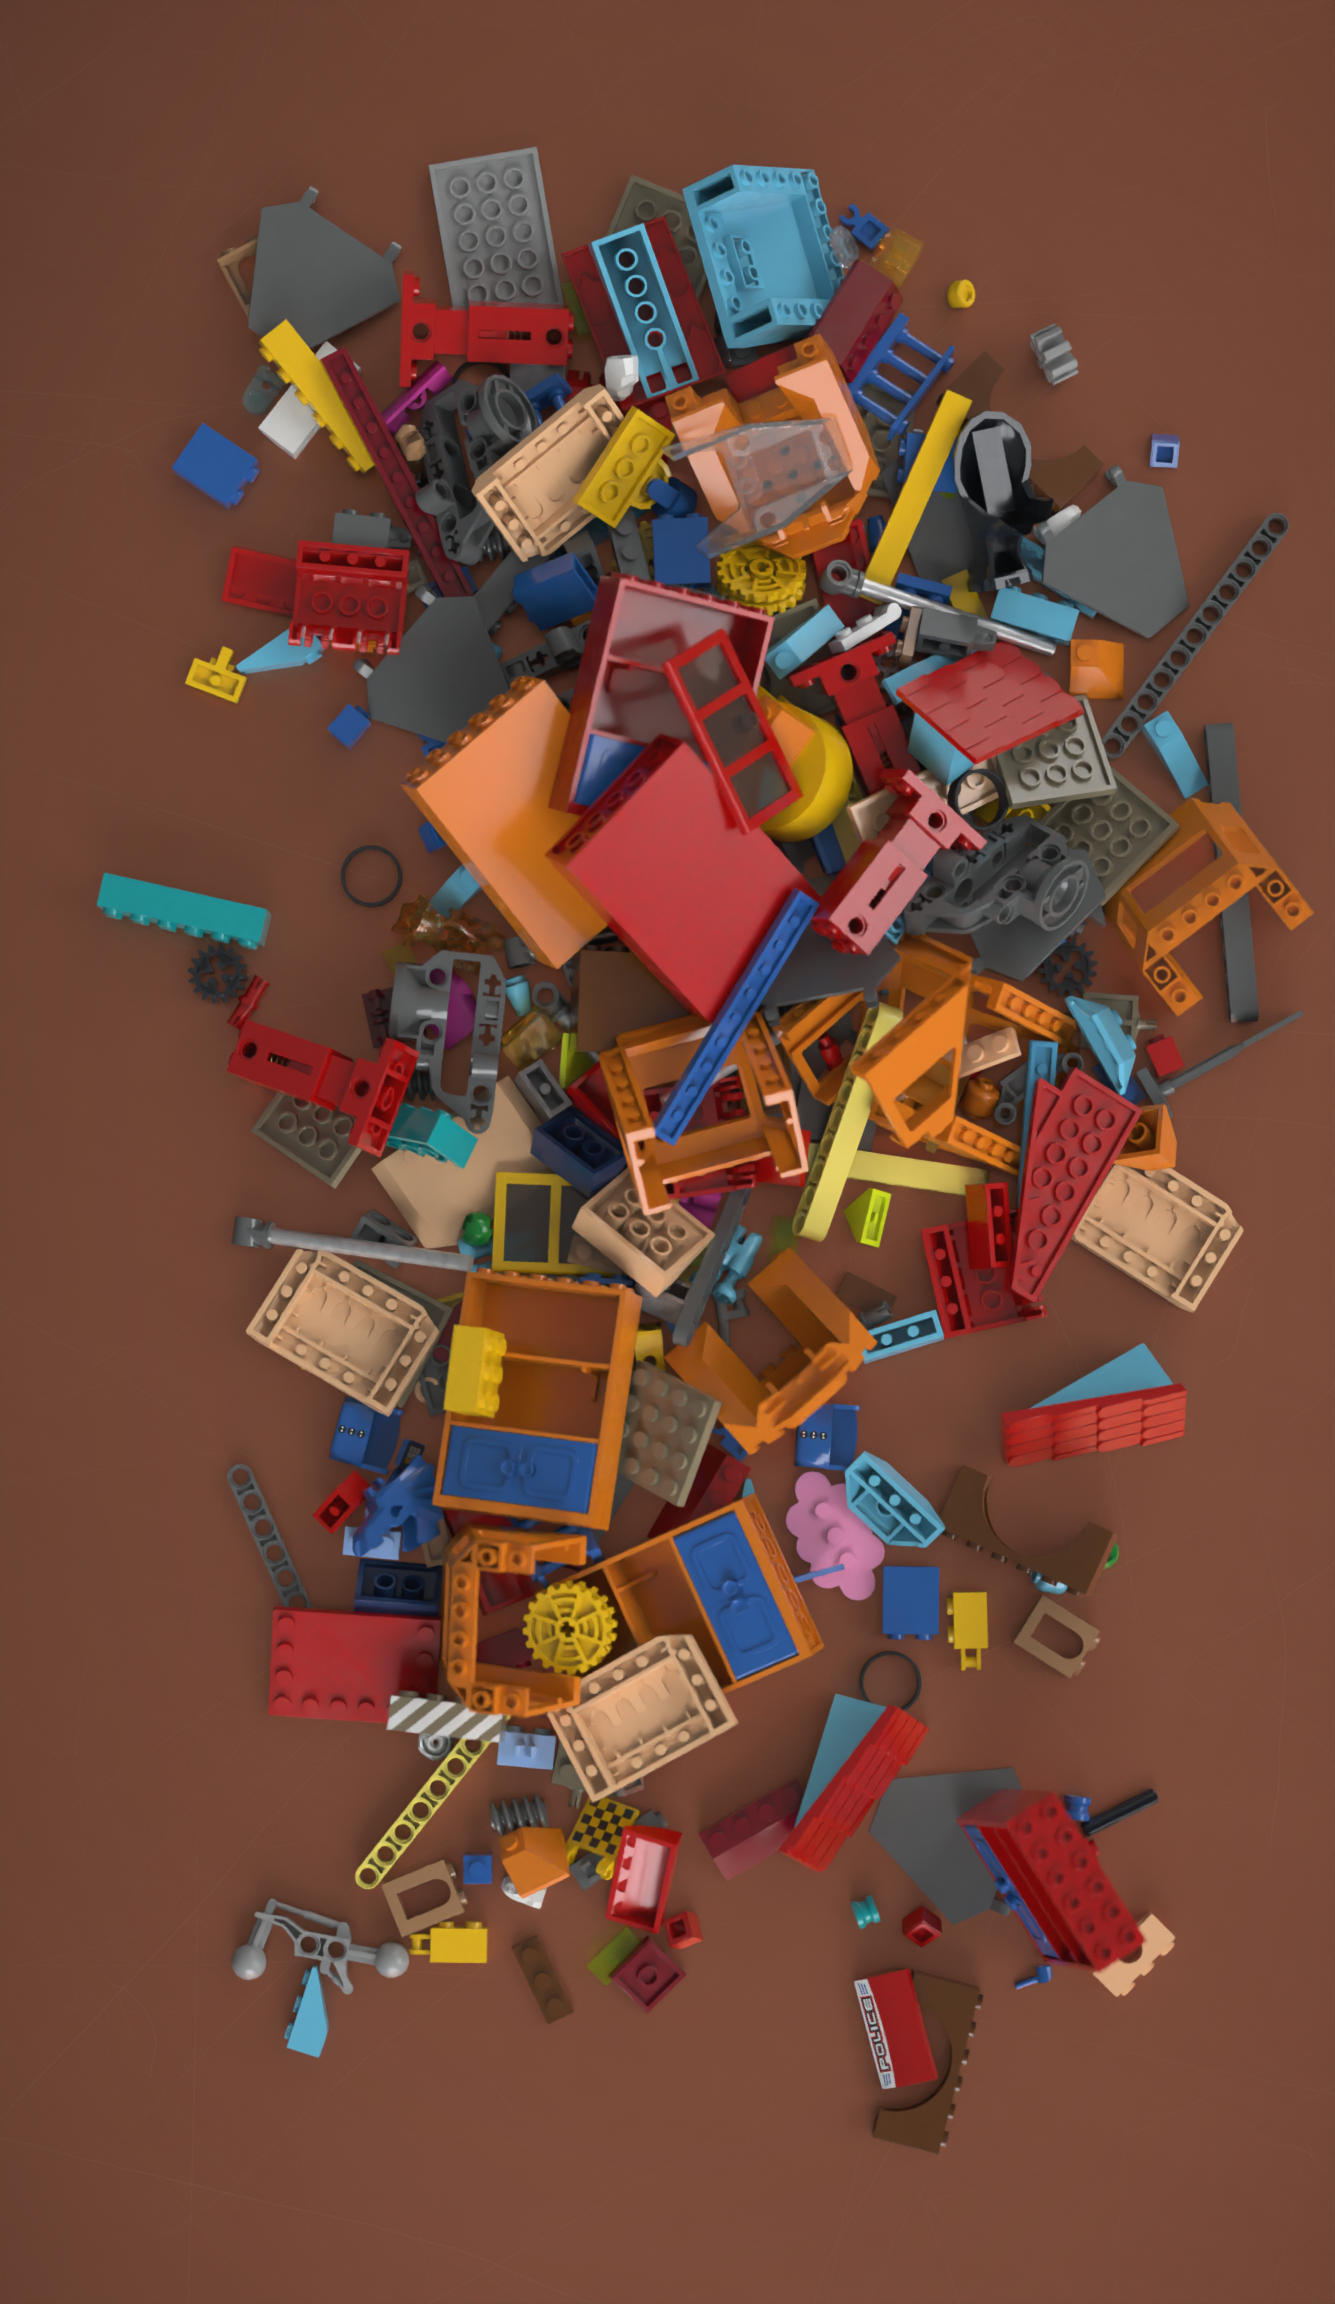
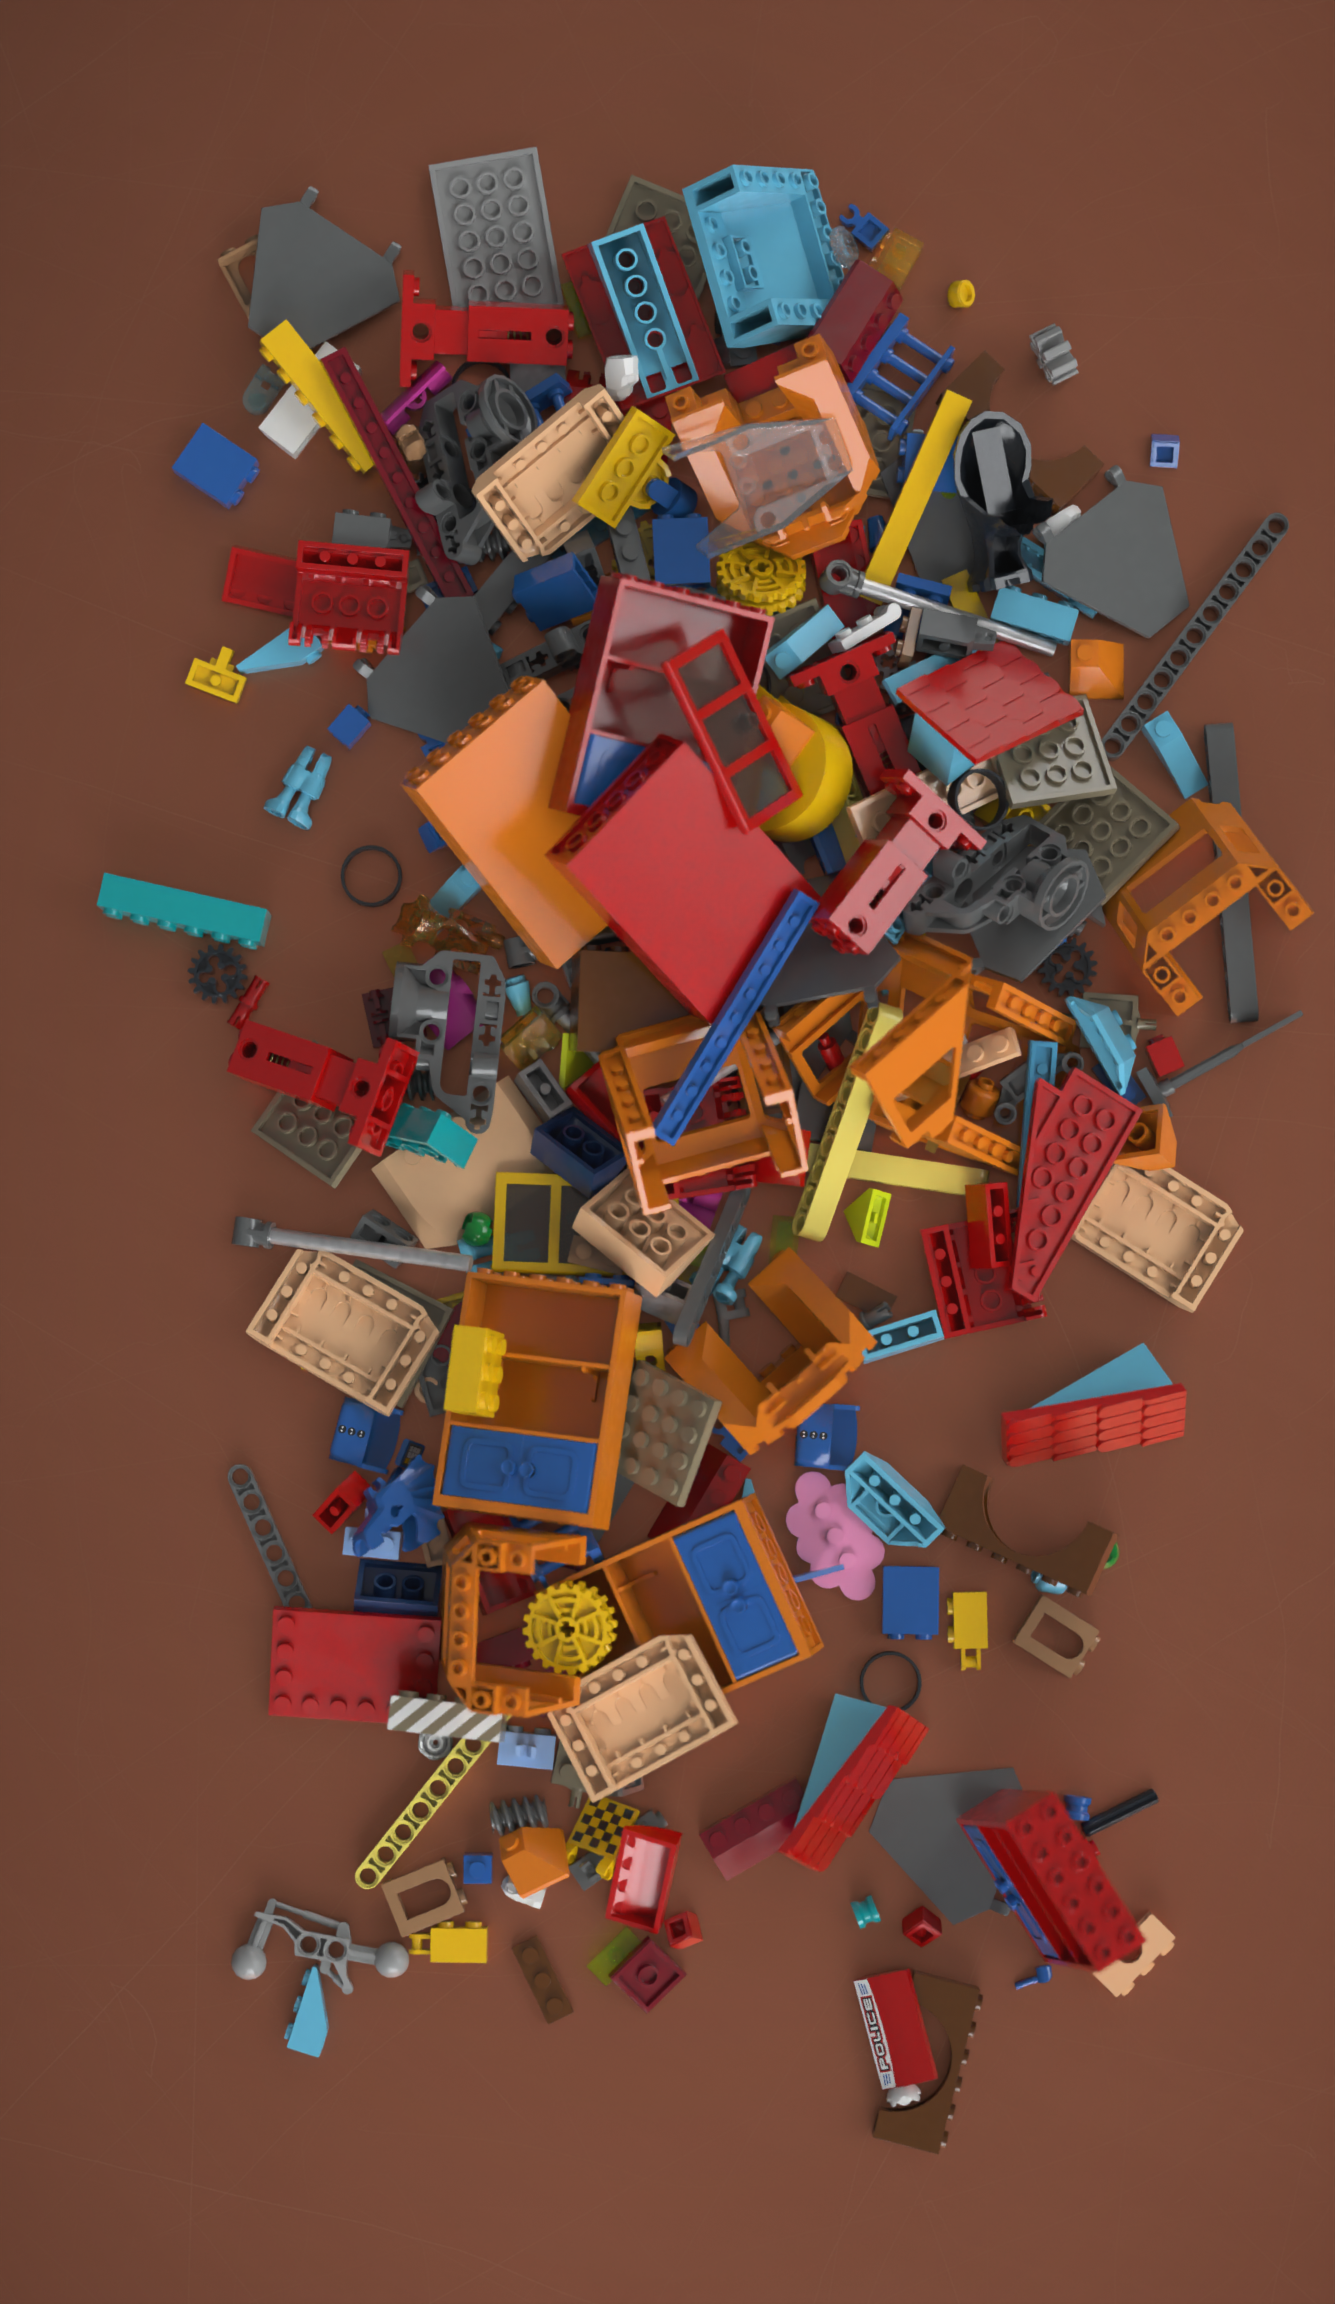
none -> medium azure piece [263,745,332,830]
none -> white plate [887,2084,921,2107]

